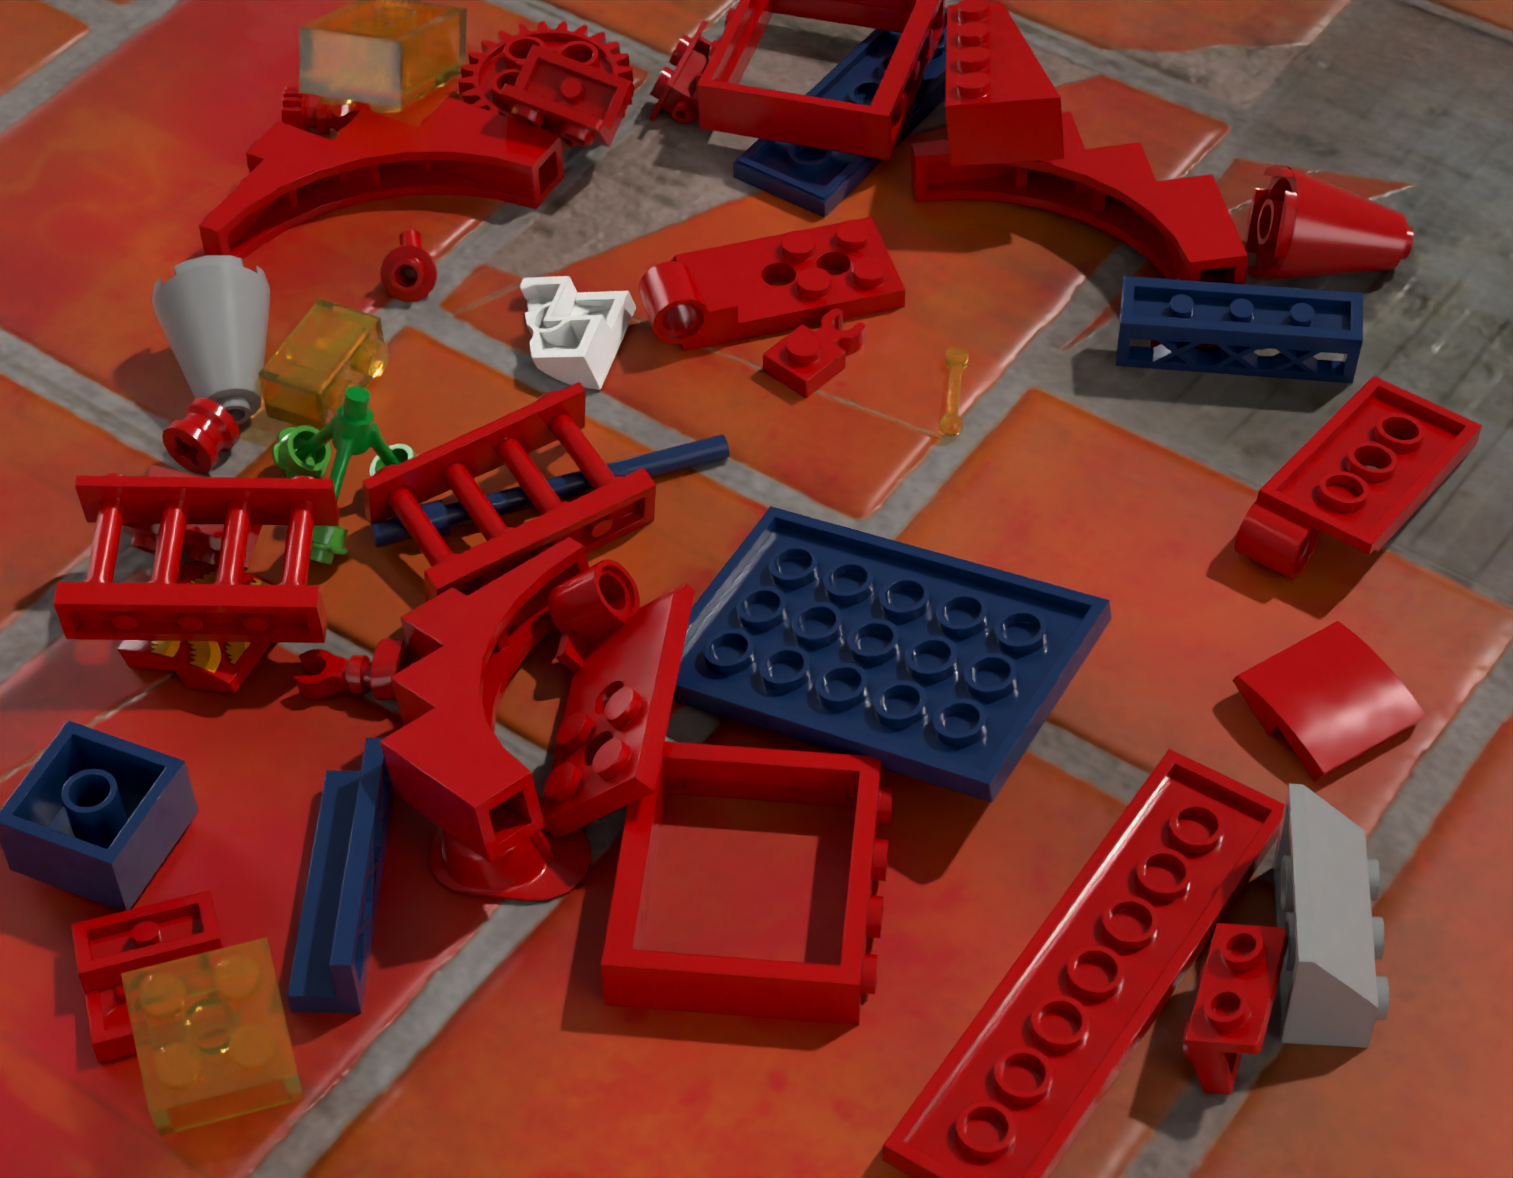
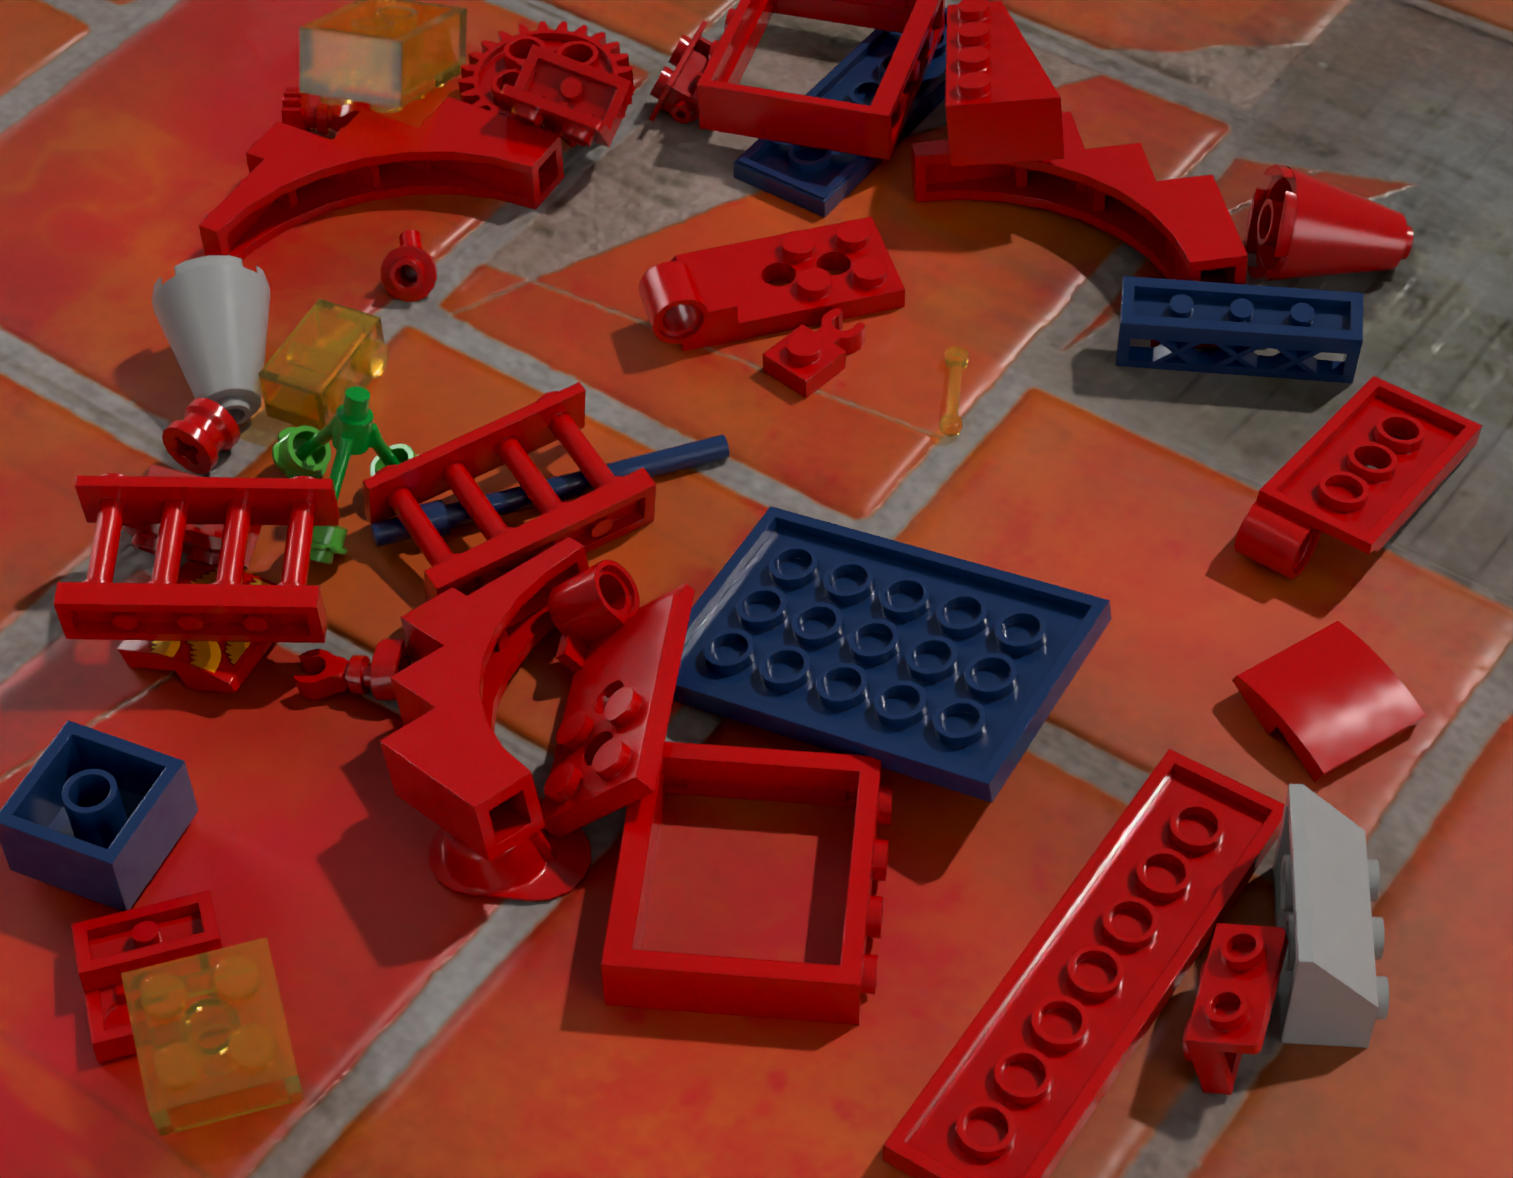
dark blue fence [287,738,395,1014] -> none
white slope [520,276,636,390] -> none

